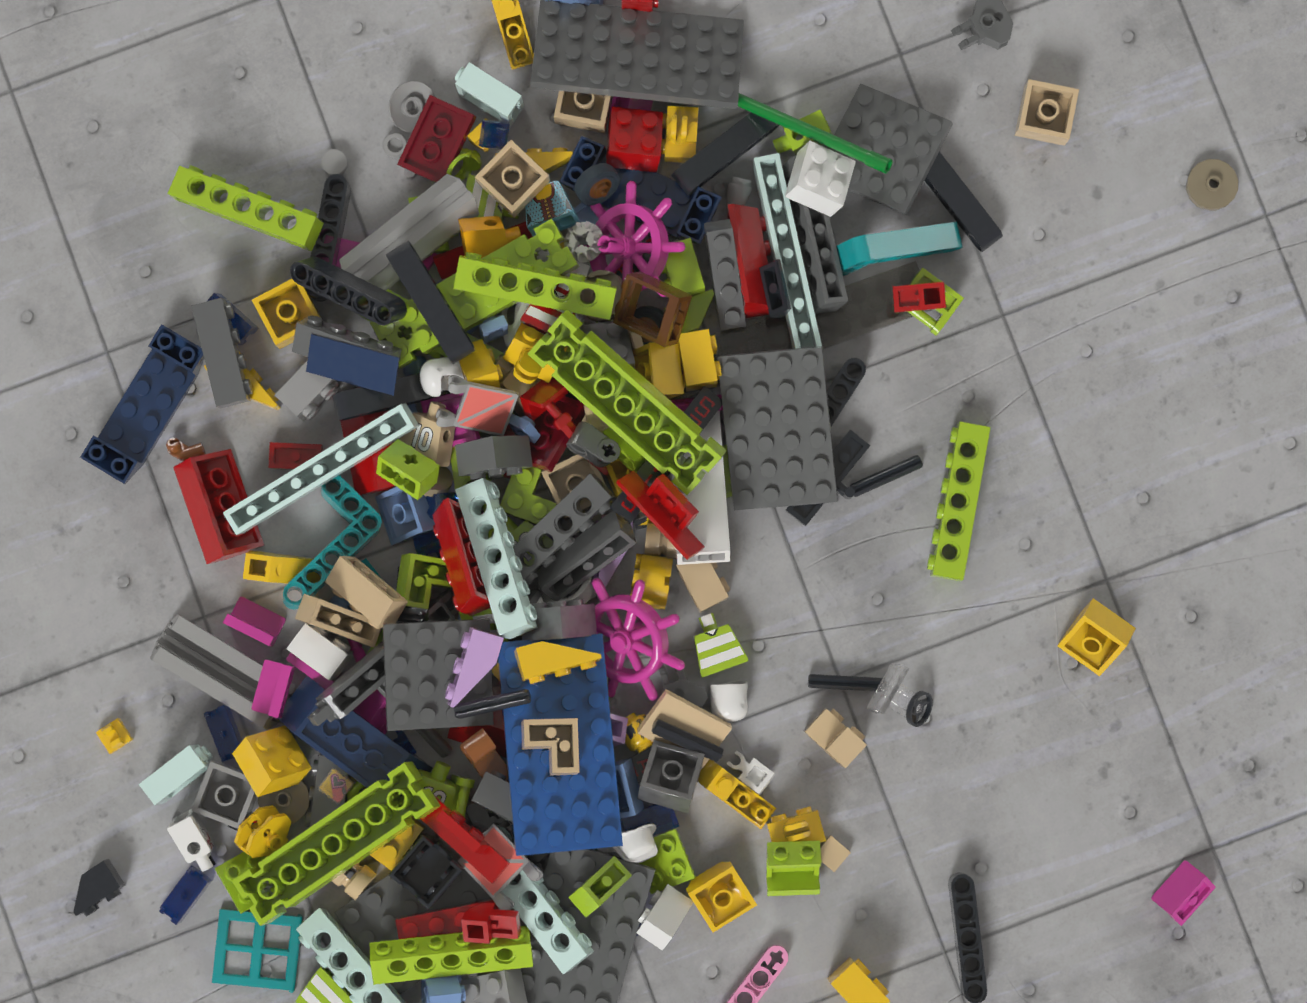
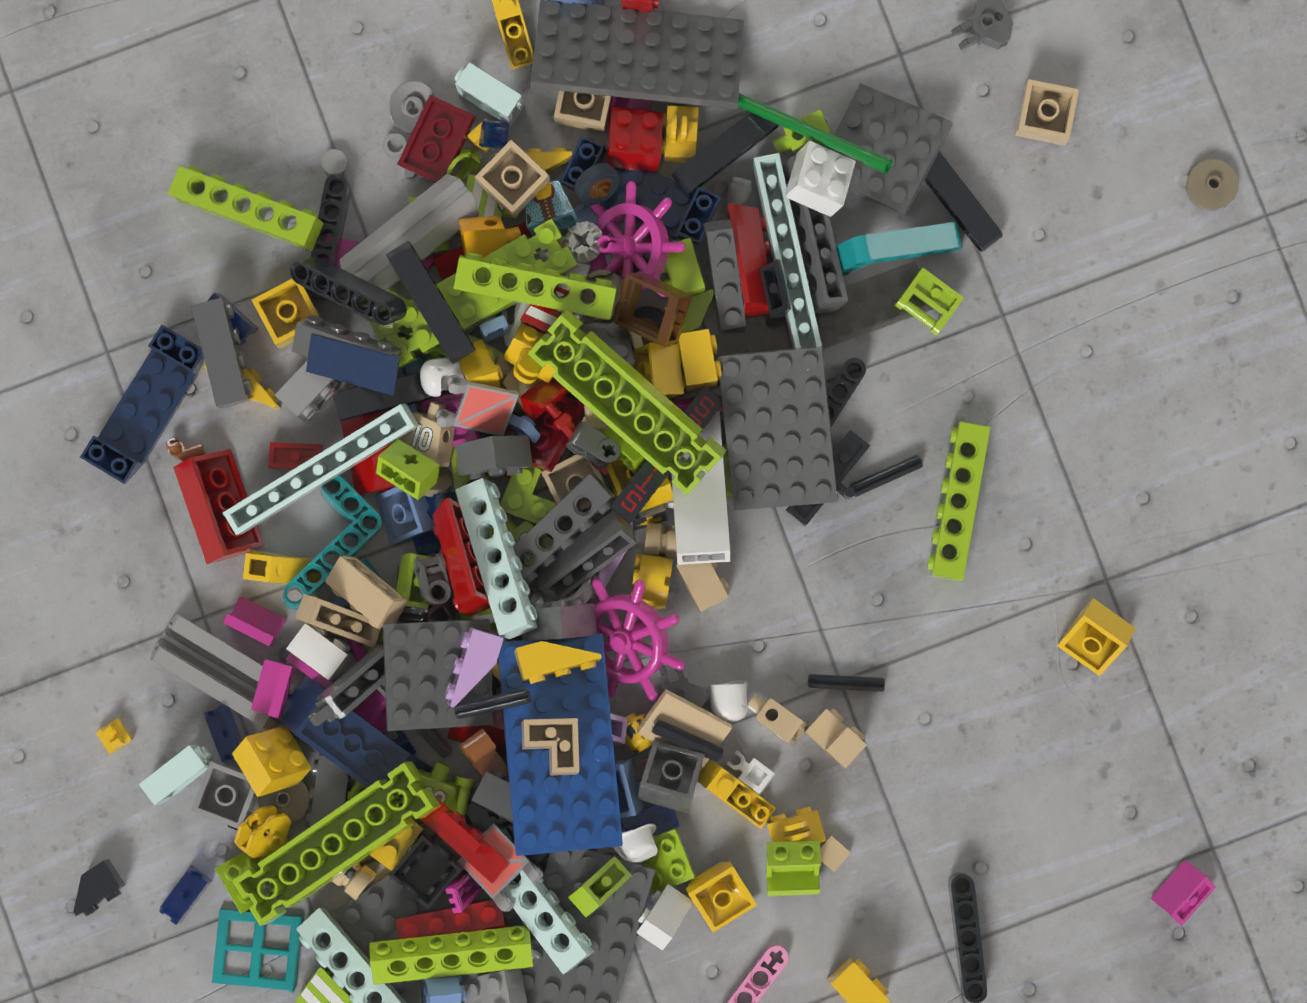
white torso [167,809,216,872] -> none
clear tile [317,767,355,804] -> none
red brick [461,903,521,944] -> none
red bracket [616,470,705,560] -> none
torso [694,613,749,678] -> none
clear piece [867,663,933,727] -> none
red brick [892,282,946,312] -> none
none -> dark grey piece [413,553,451,605]
none -> dark pink tile [445,869,483,913]
none -> tan torso [748,695,807,747]

